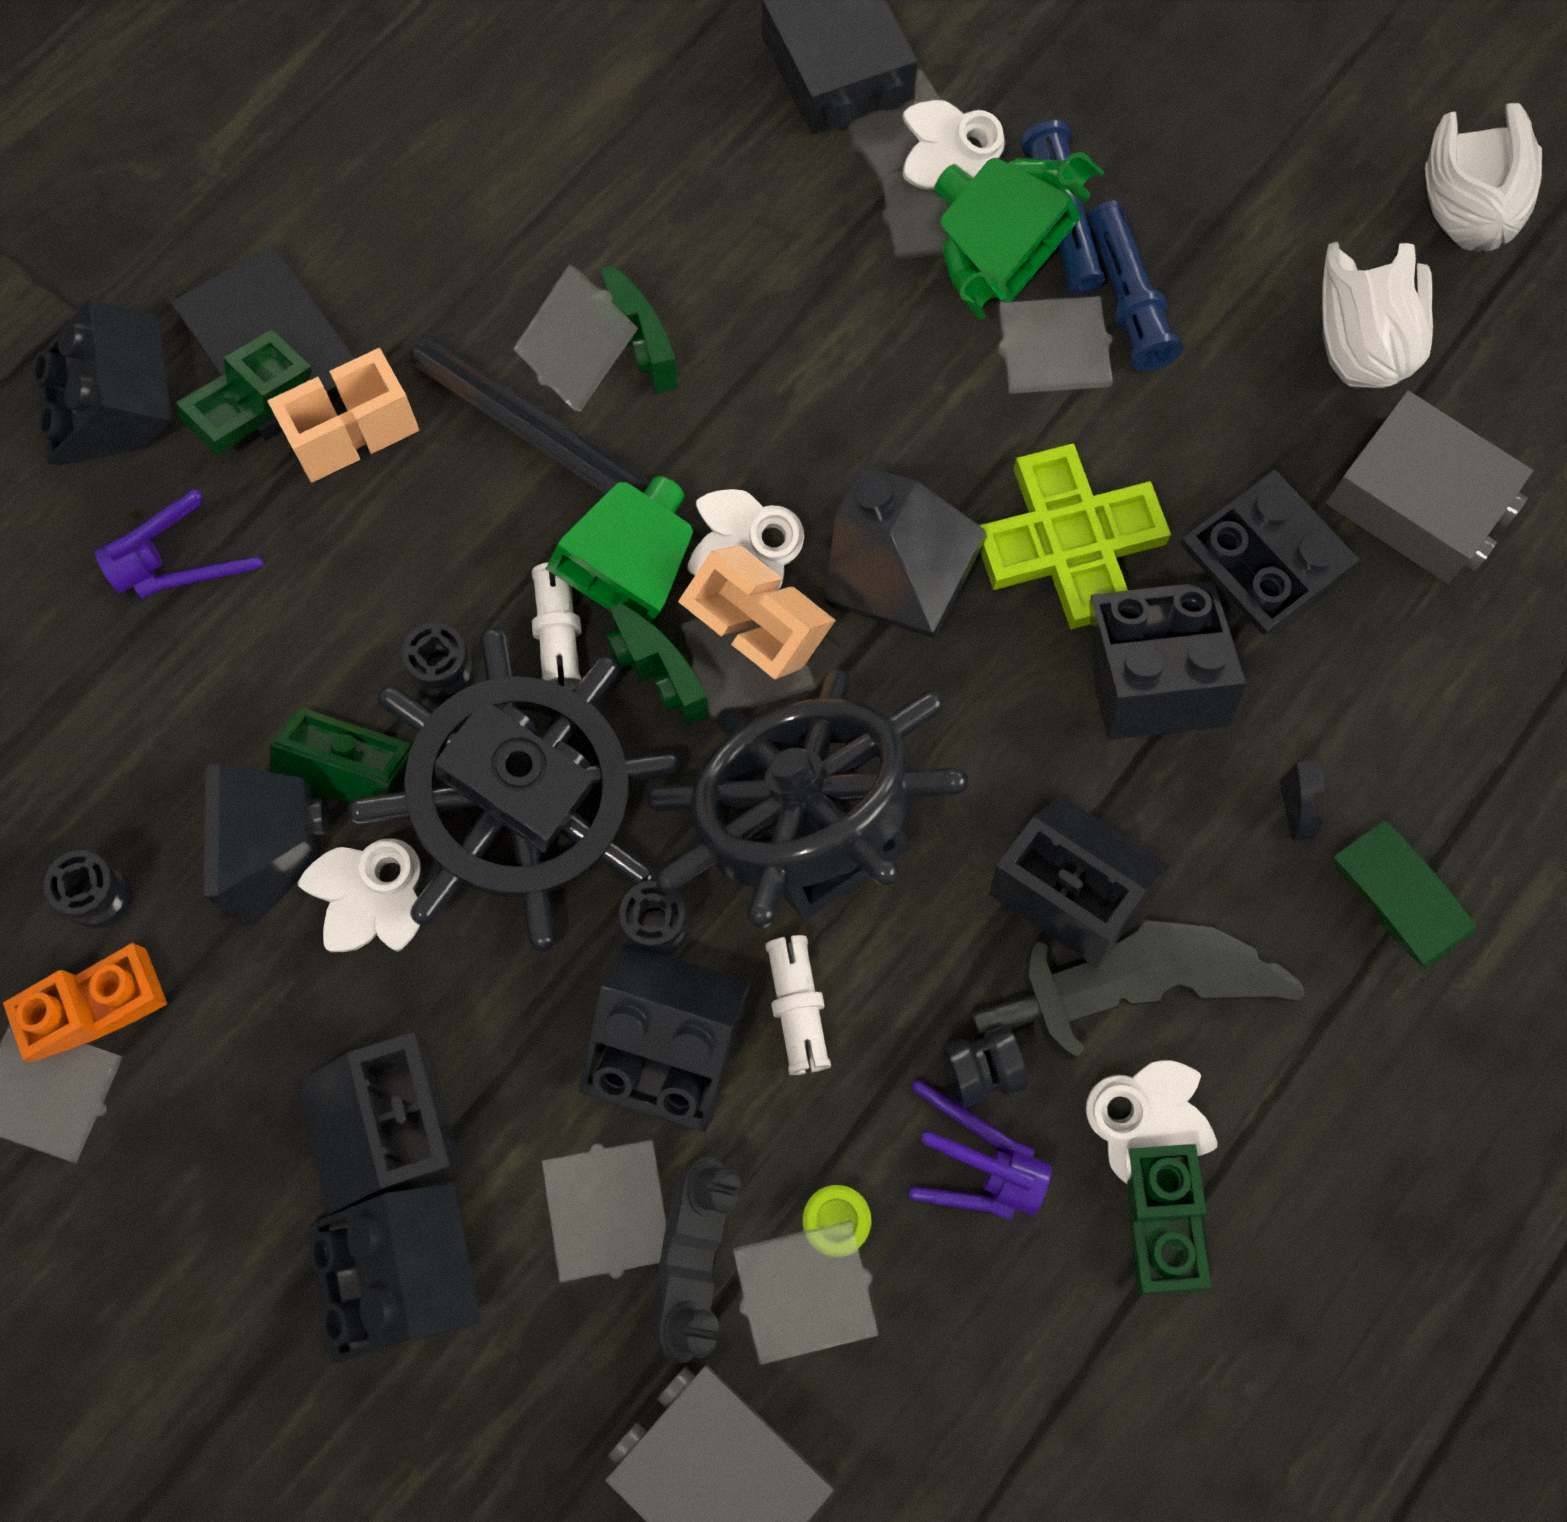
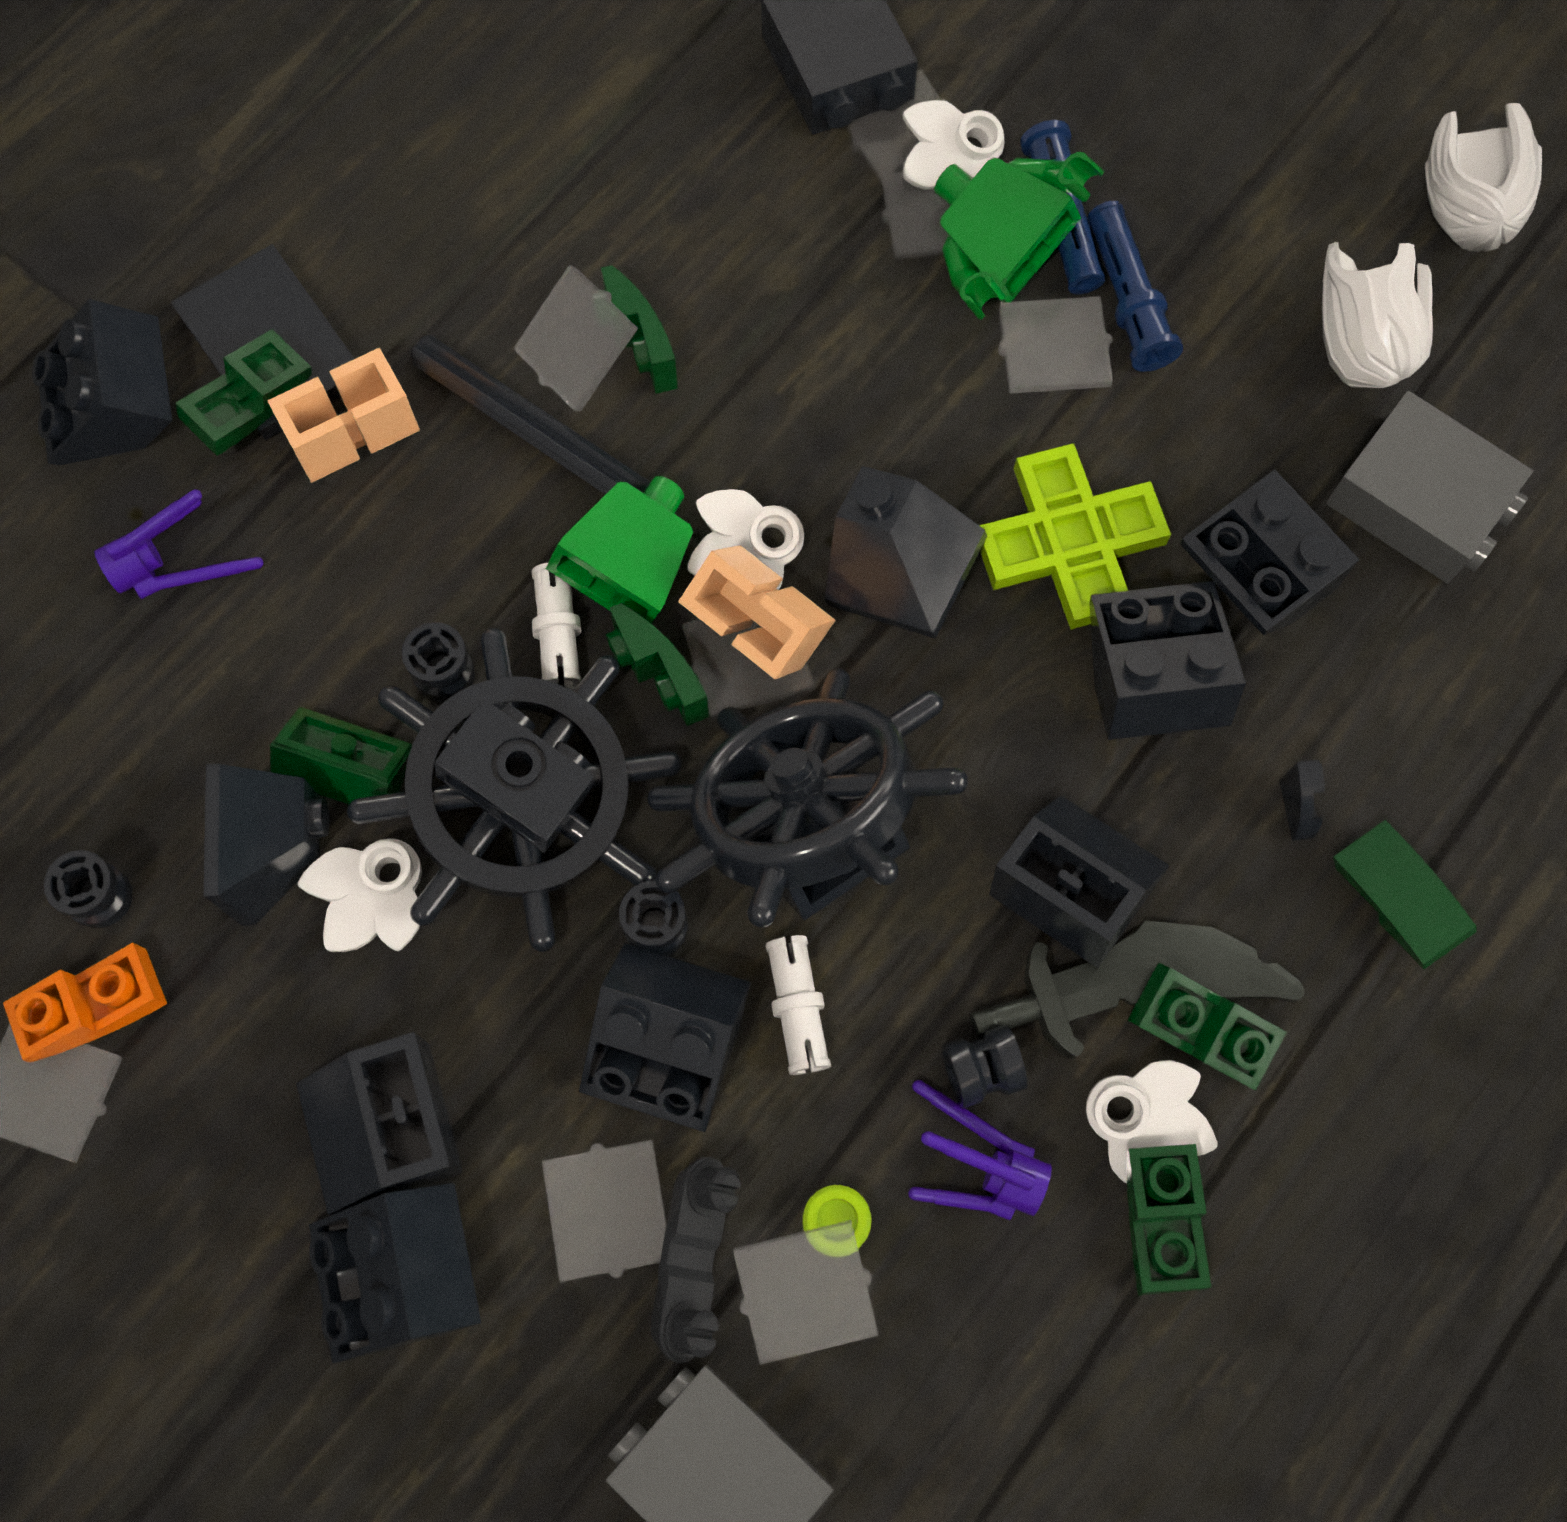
none -> dark green slope [1127,962,1287,1091]

